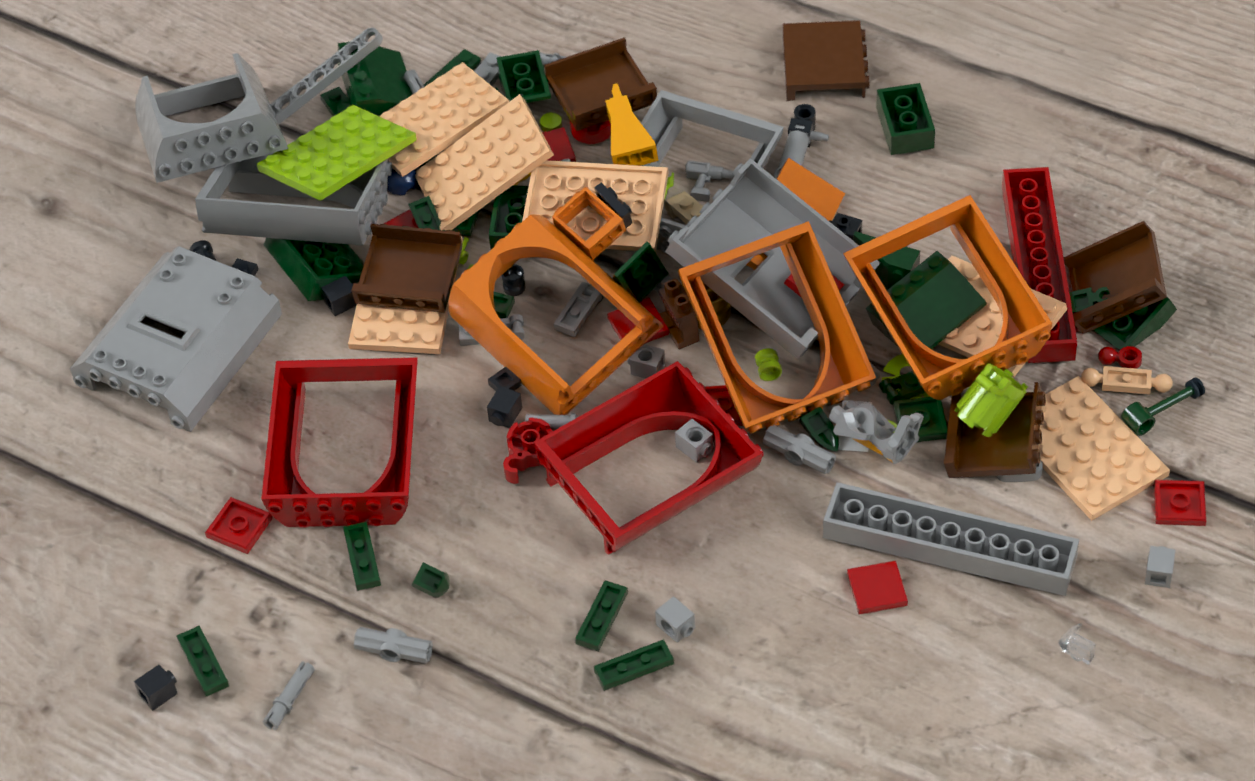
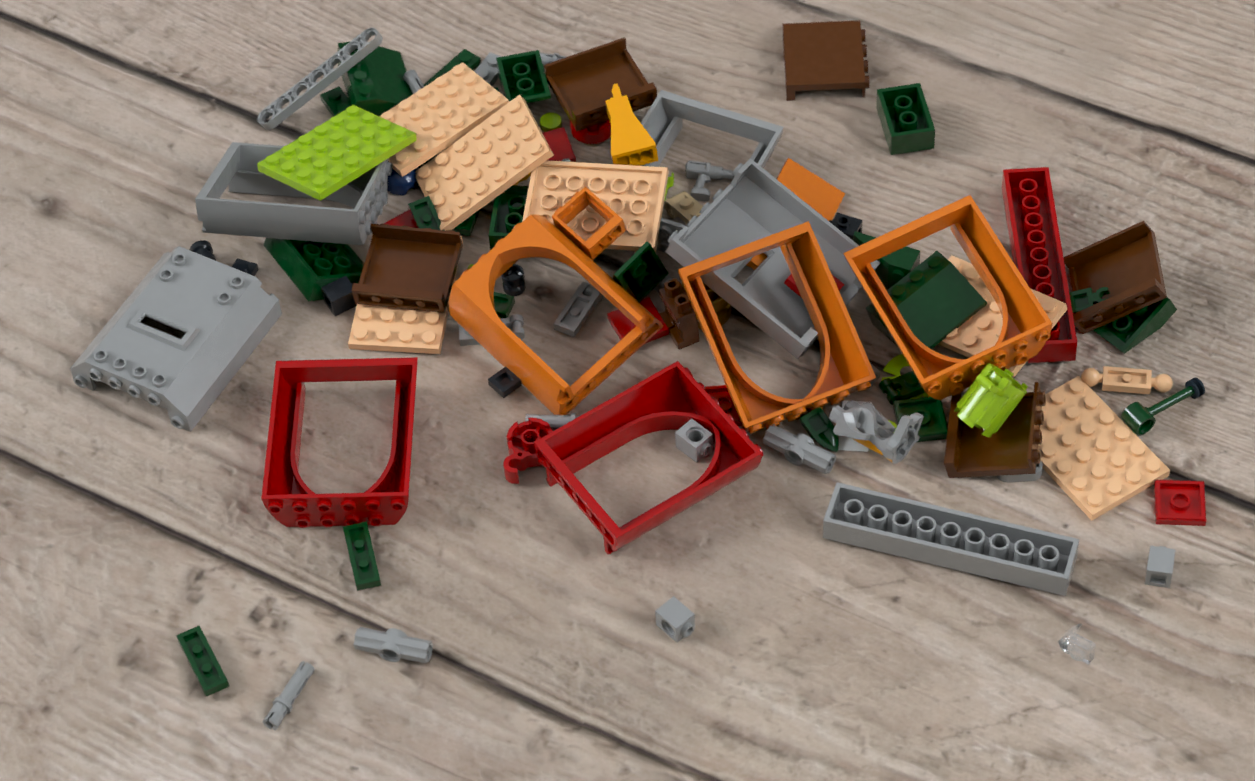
black brick [134,664,178,711] -> none
light grey panel [136,53,288,183] -> none
red tile [205,497,273,554] -> none
dark green plate [411,562,450,598] -> none
lime hand [459,237,469,264] -> none
black brick [487,386,522,428] -> none
dark green plate [575,580,628,652] -> none
black plate [594,182,633,228] -> none
dark green plate [594,639,674,691] -> none
light grey brick [628,344,665,379] -> none
lime wheel [755,348,782,381] -> none
piece [774,104,829,178] -> none
red tile [847,561,908,615] -> none
red plate [1098,346,1142,369] -> none

